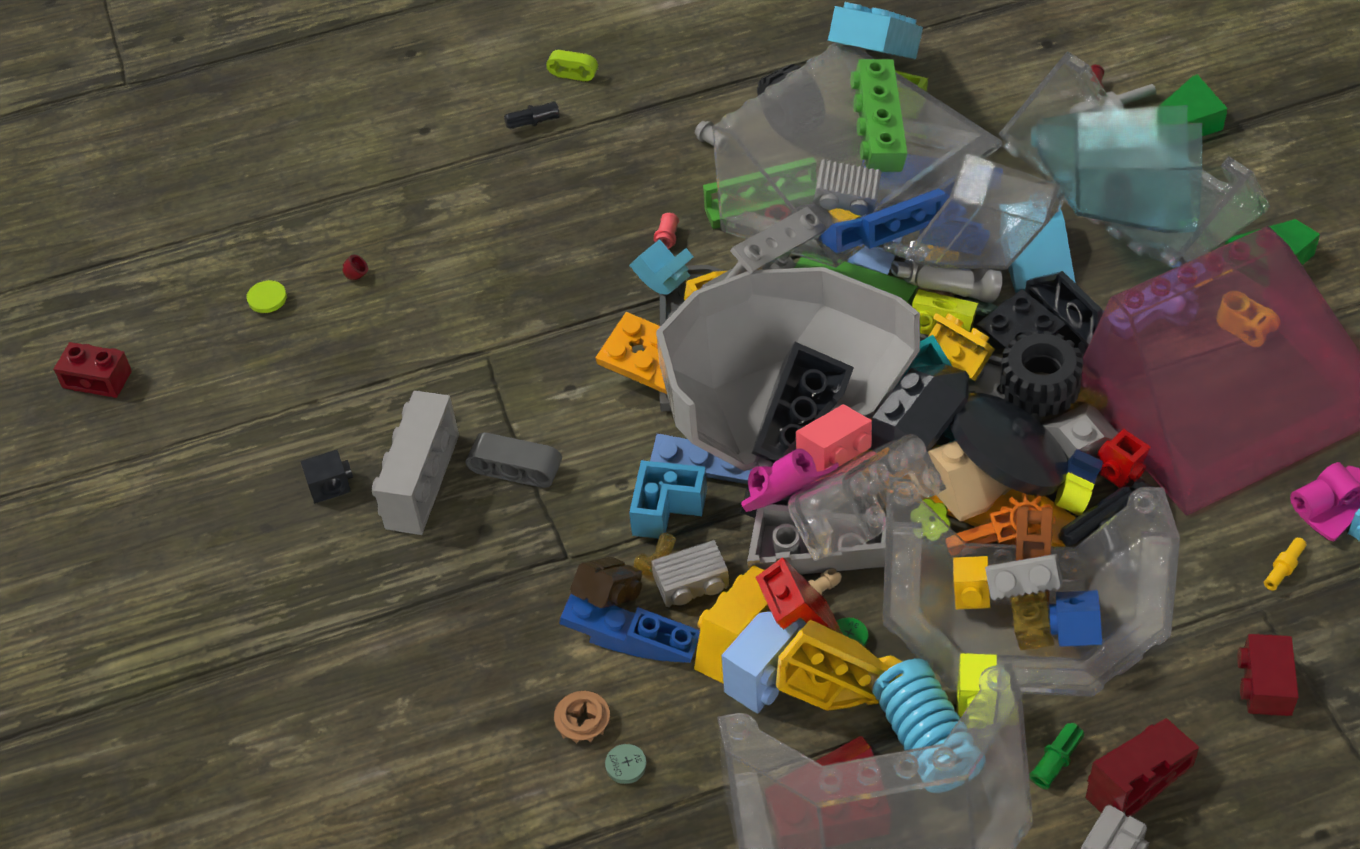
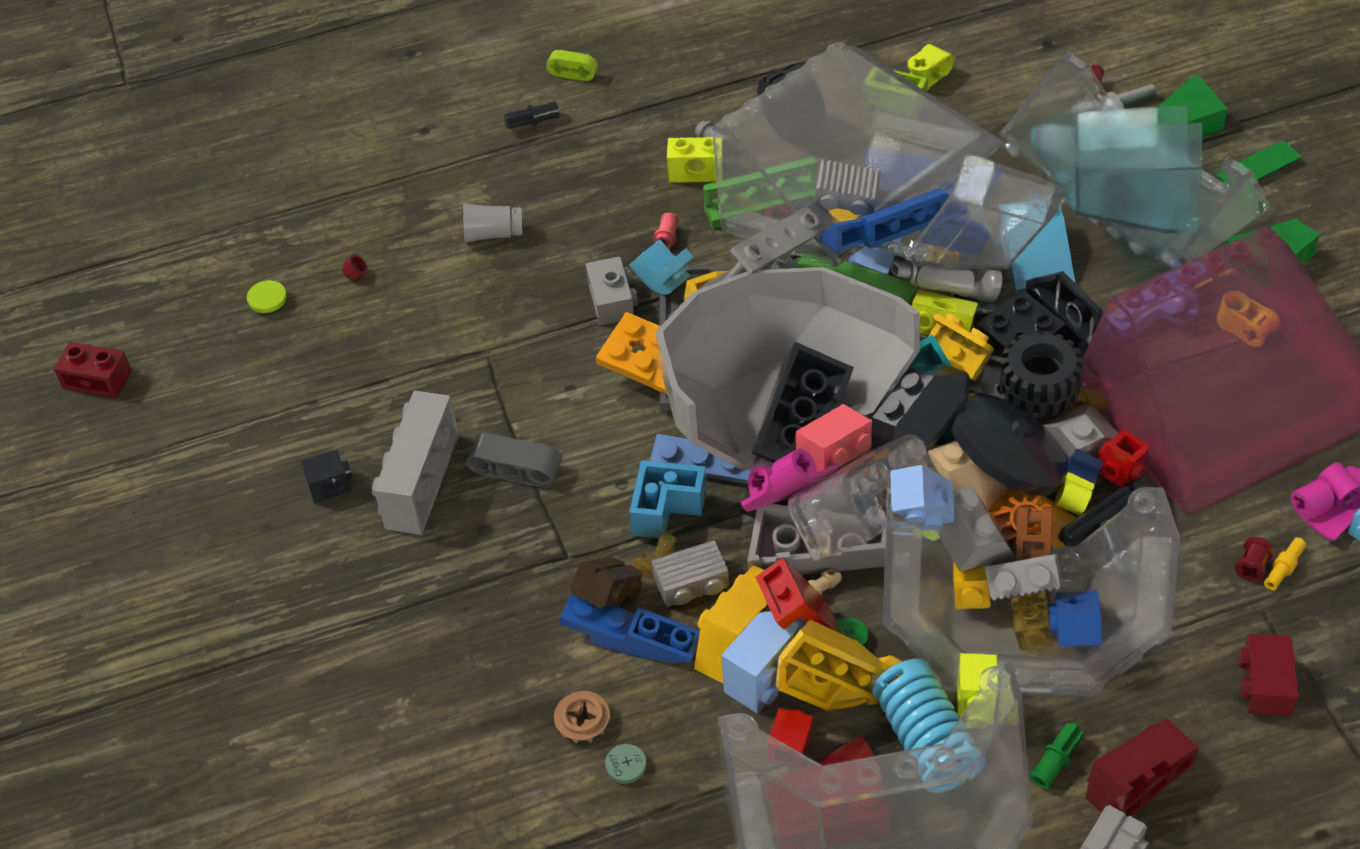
medium azure brick [828,2,923,59] -> none
bright green brick [850,59,908,172] -> none
none -> light grey plant [463,203,522,243]
none -> light grey brick [585,256,638,326]
none -> neon yellow brick [667,137,726,182]
none -> red brick [767,708,813,770]
none -> light blue brick [890,465,955,530]
none -> neon yellow piece [908,44,954,90]
none -> light grey slope [936,487,1016,571]
none -> green piece [1217,141,1301,191]
none -> dark red bush [1235,537,1275,582]

